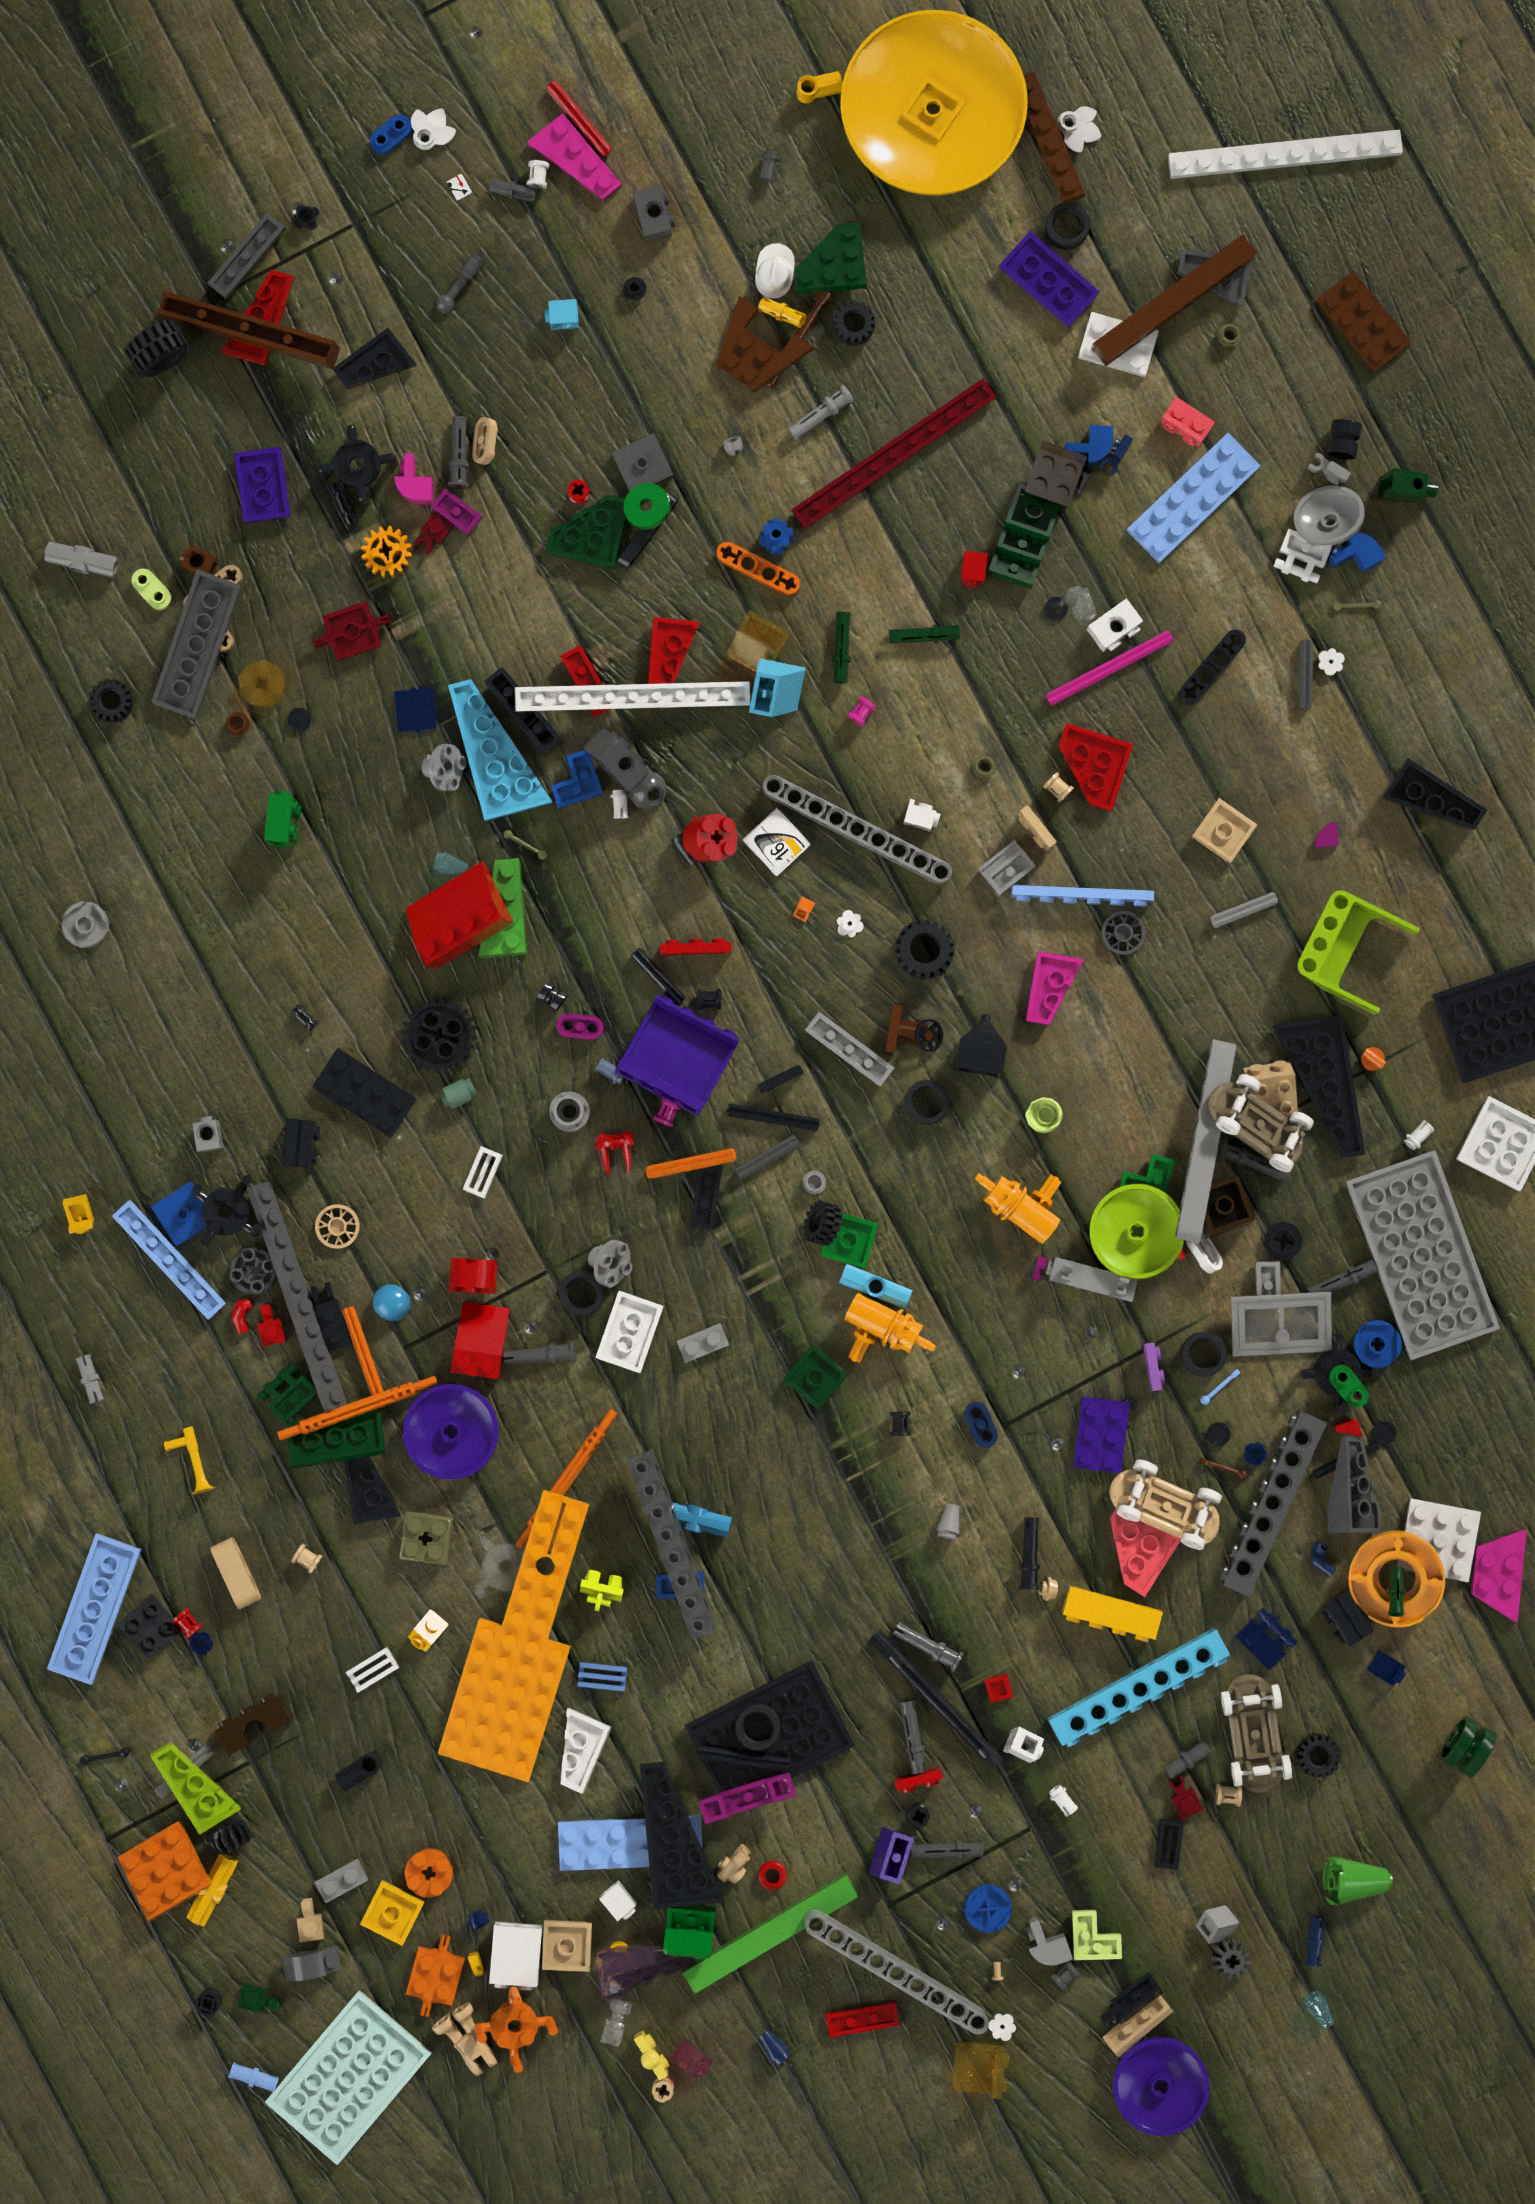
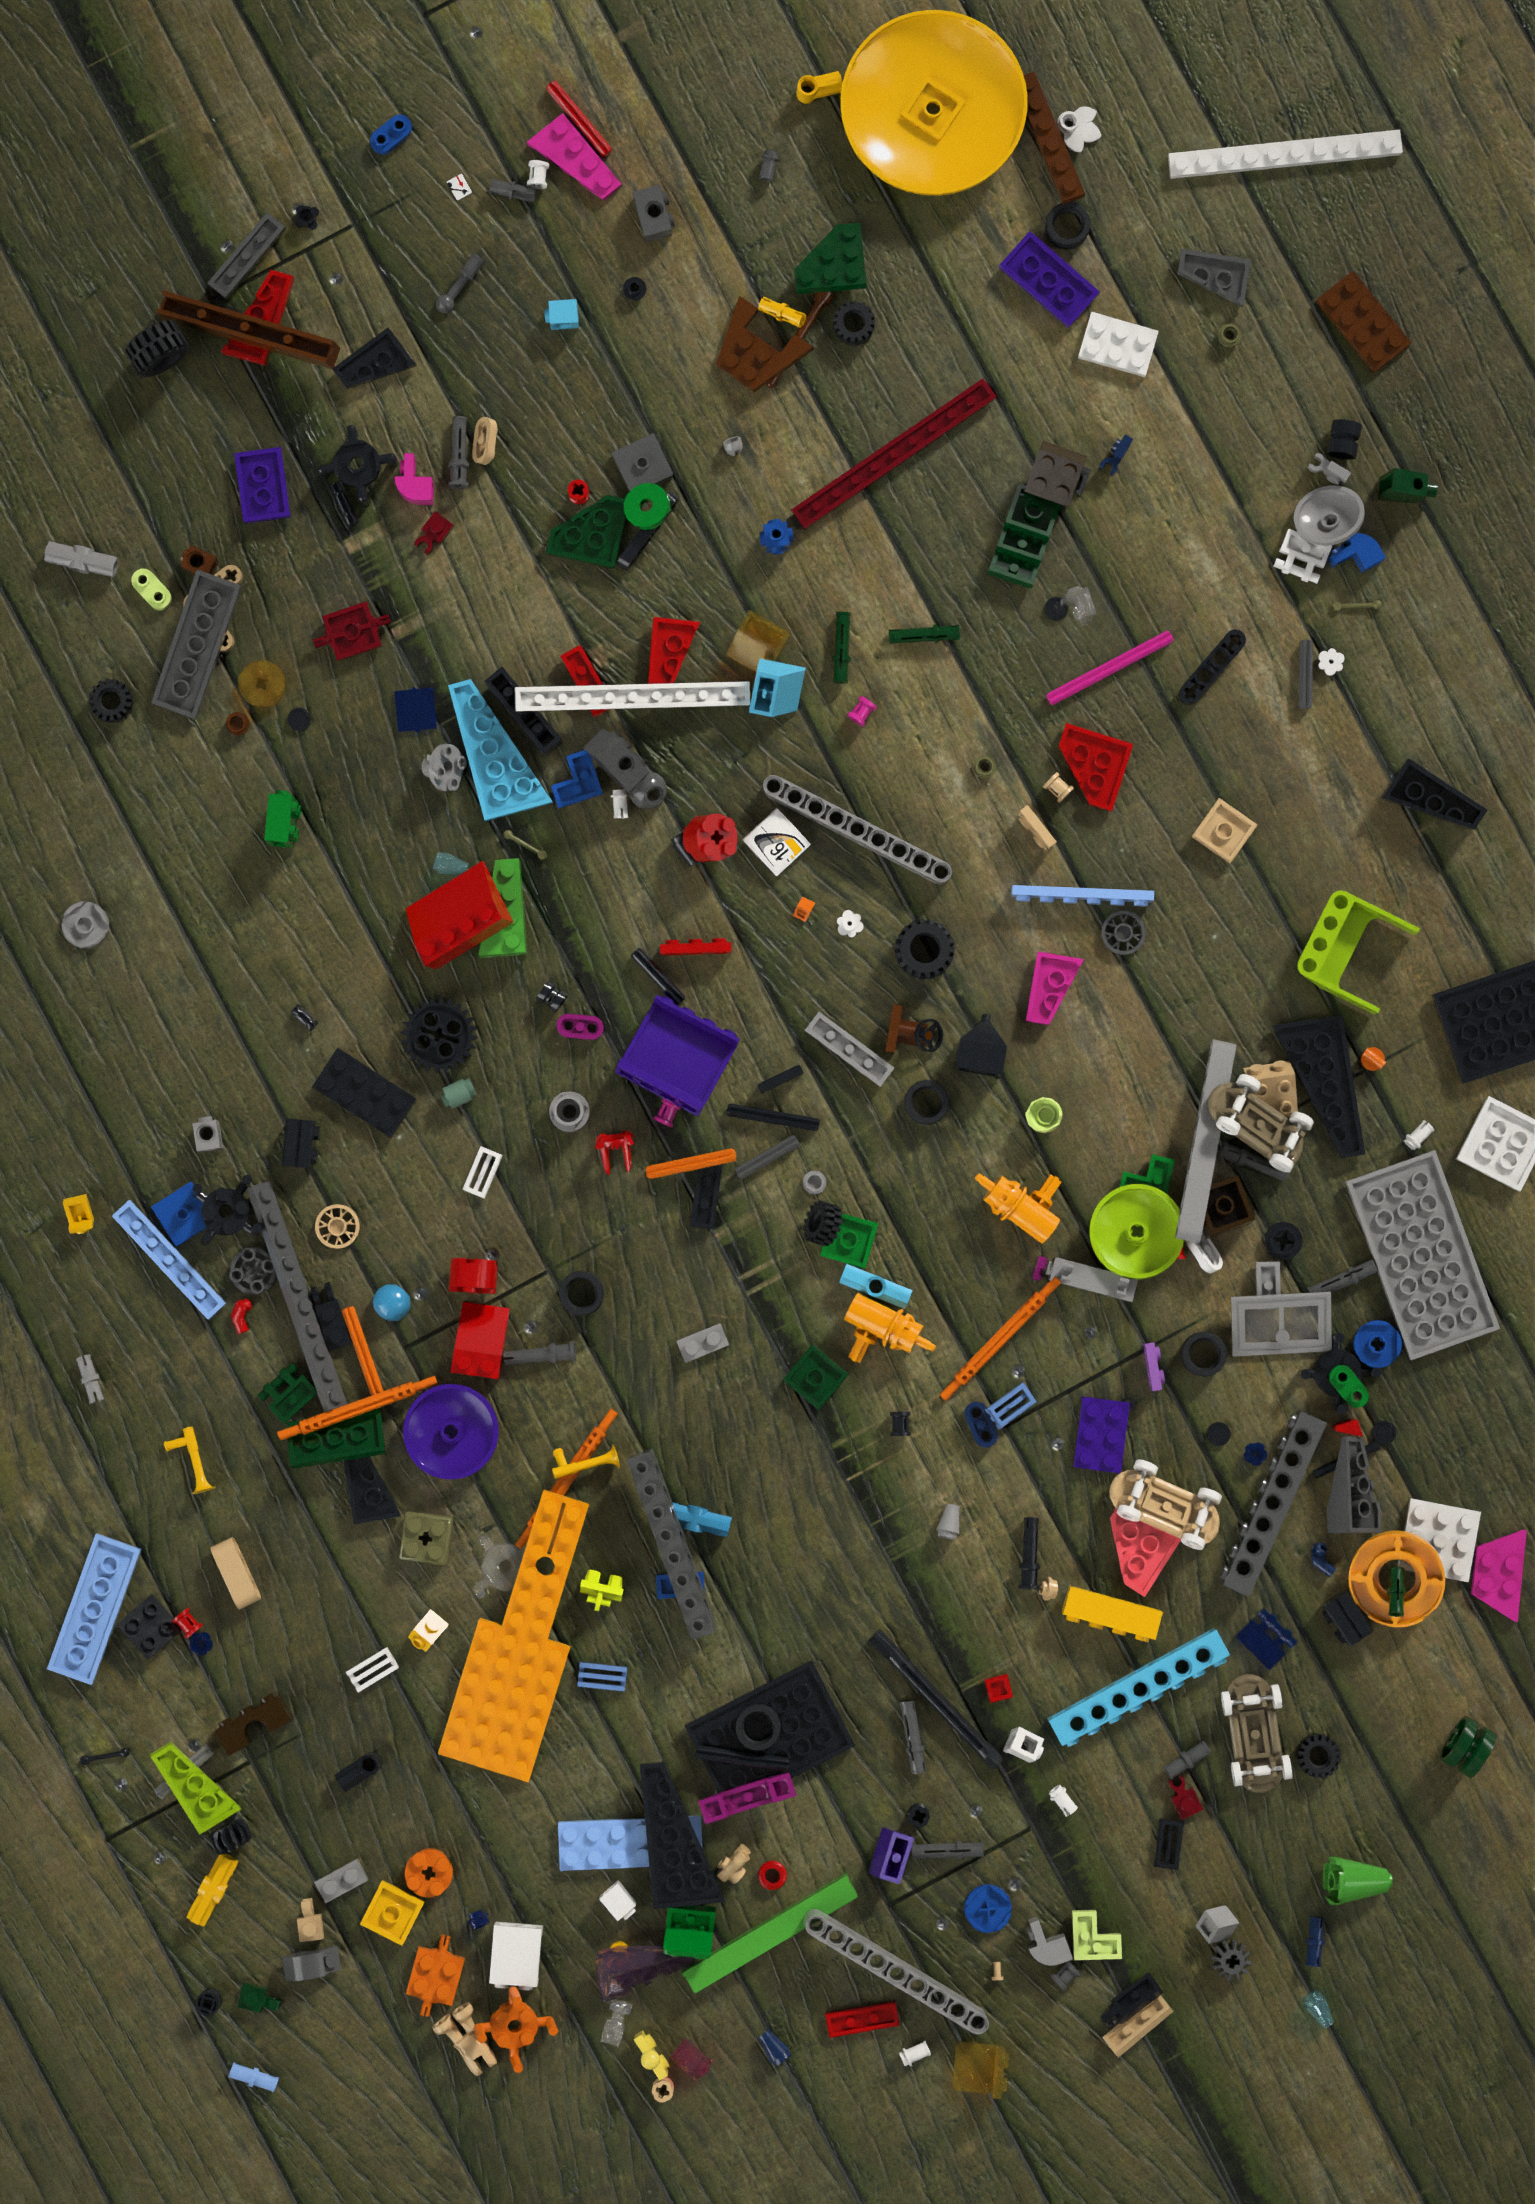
orange plate [117,1821,212,1921] -> none
red plate [257,1304,286,1347] -> none
light aqua plate [265,1990,432,2165] -> none
tan bush [291,1544,323,1574] -> none
light orange gear [361,526,413,578] -> none
white plate [411,108,456,150] -> none
magenta plate [431,488,483,536] -> none
yellow tile [468,1951,485,1977] -> none
tan plate [542,1920,592,1972] -> none
white wing [560,1708,612,1794] -> none
light grey plate [588,1240,632,1288] -> none
sand blue pin [595,1058,624,1084] -> none
white plate [596,1291,664,1373] -> none
black bush [697,989,721,1010] -> none
orange beam [717,542,800,596] -> none
white piece [755,243,795,299] -> none
light grey pin [788,385,855,441] -> none
dark grey pin [892,1622,964,1672] -> none
red plate [894,1767,943,1793] -> none
white brick [904,799,940,832] -> none
red brick [960,551,988,588] -> none
light grey plate [978,840,1036,896] -> none
white plant [988,2013,1016,2041] -> none
blue brick [1064,425,1114,467] -> none
white brick [1087,598,1143,652] -> none
reddish brown tile [1091,234,1257,367] -> none
dark purple dish [1113,2037,1209,2136] -> none
light blue plate [1127,433,1260,563] -> none
coral bracket [1160,397,1215,447] -> none
reddish brown hinge [1200,1458,1248,1479] -> none
light blue hinge [1201,1369,1240,1405] -> none
light grey axle [1210,892,1278,928] -> none
tan bush [1215,1783,1242,1807] -> none
magenta tile [1314,822,1339,849] -> none
clear blue bracket [1366,1649,1406,1686] -> none
none -> yellow piece [552,1444,620,1479]
none -> white pin [899,2041,931,2067]
none -> orange axle [939,1277,1061,1401]
none -> medium blue tile [985,1382,1037,1429]

